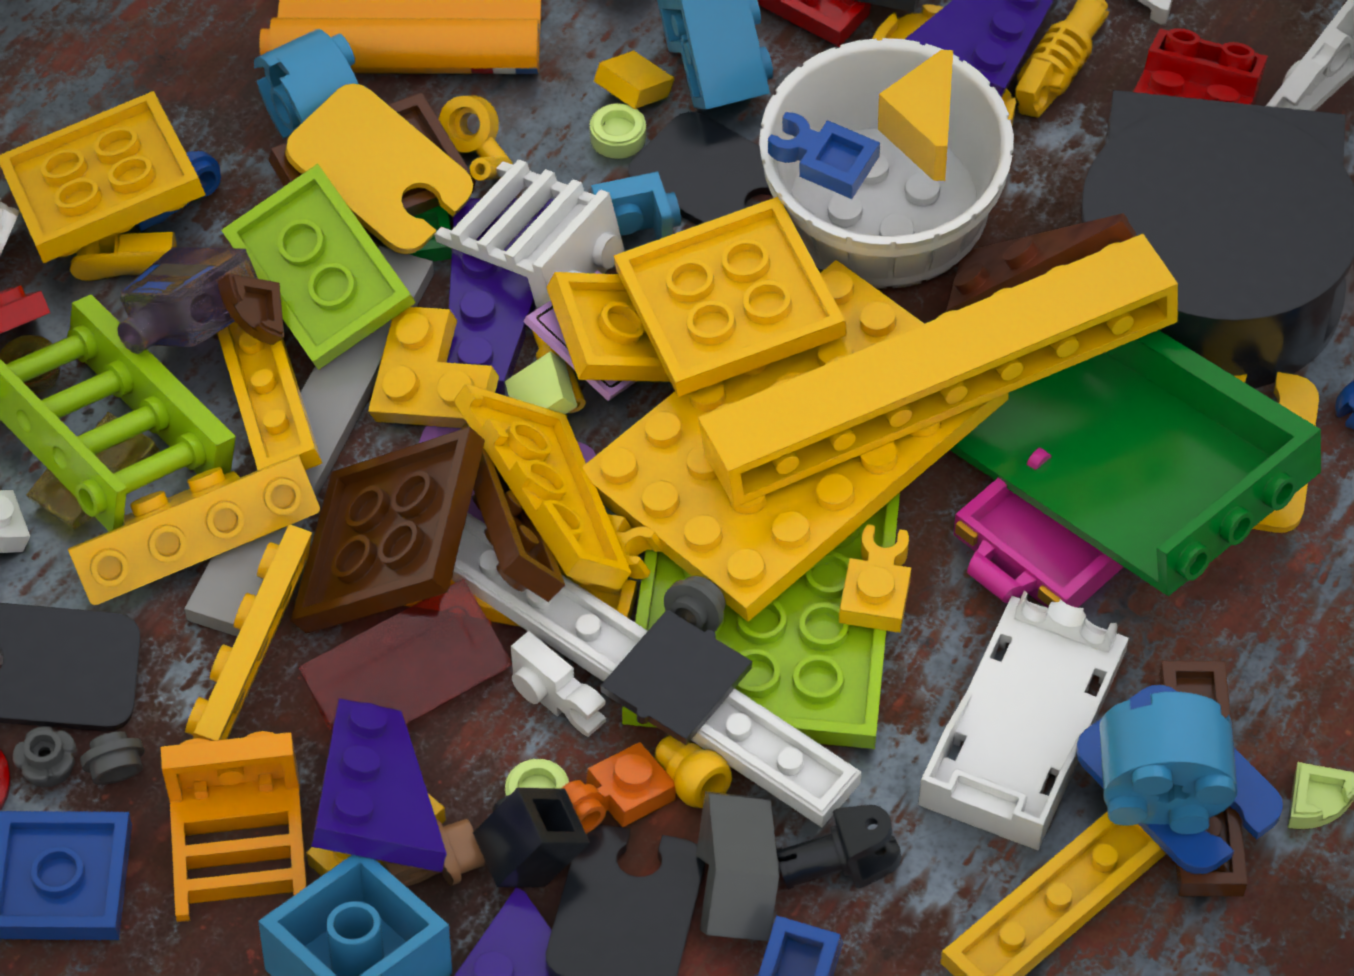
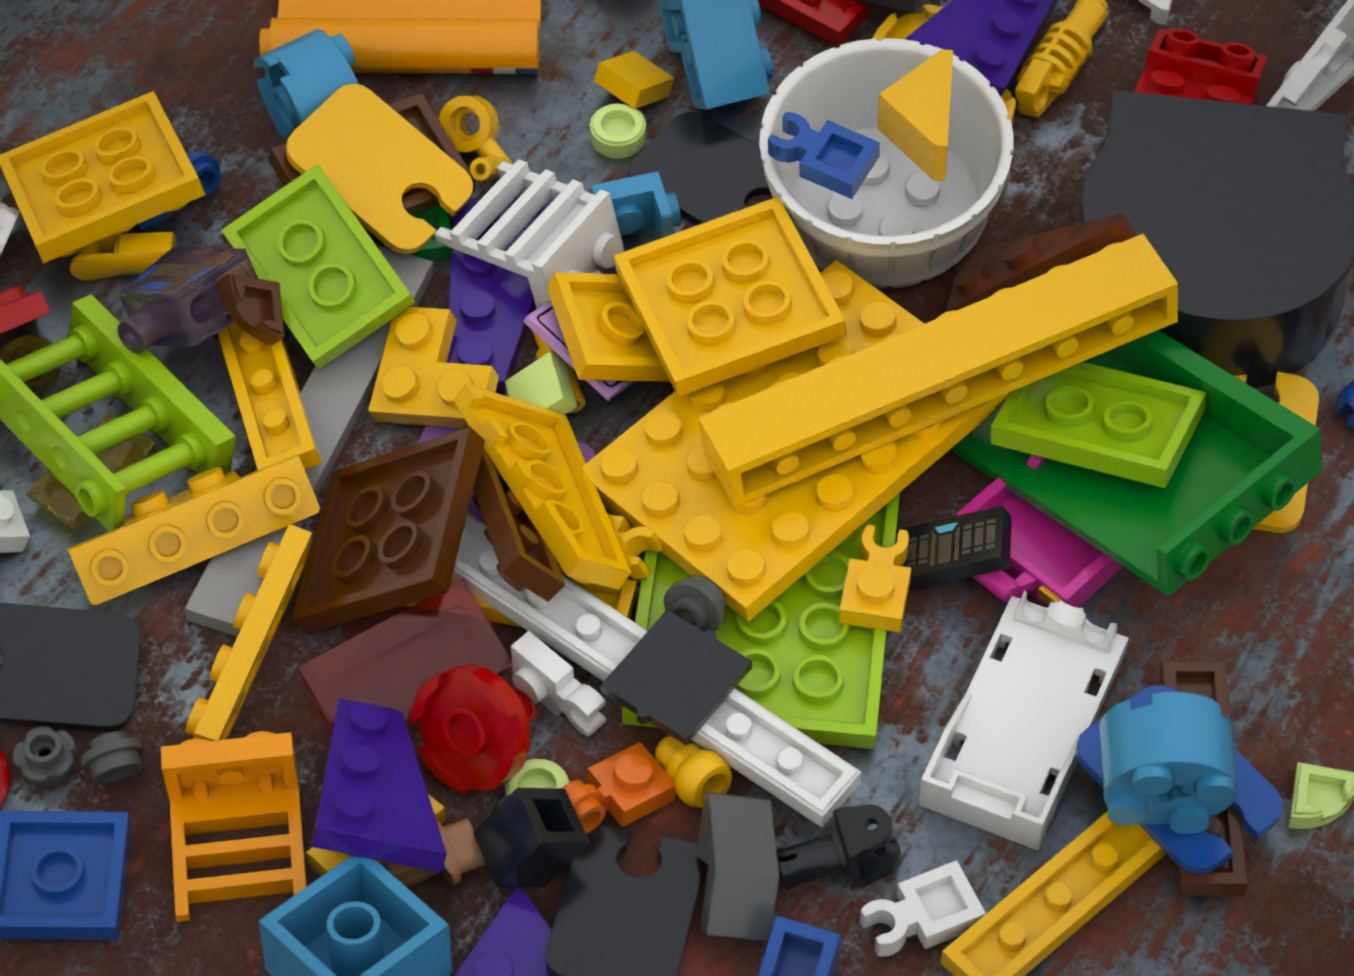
none -> red tile [411,664,536,793]
none -> white plate [860,860,986,957]
none -> tile [895,506,1012,590]
none -> lime plate [991,362,1206,488]

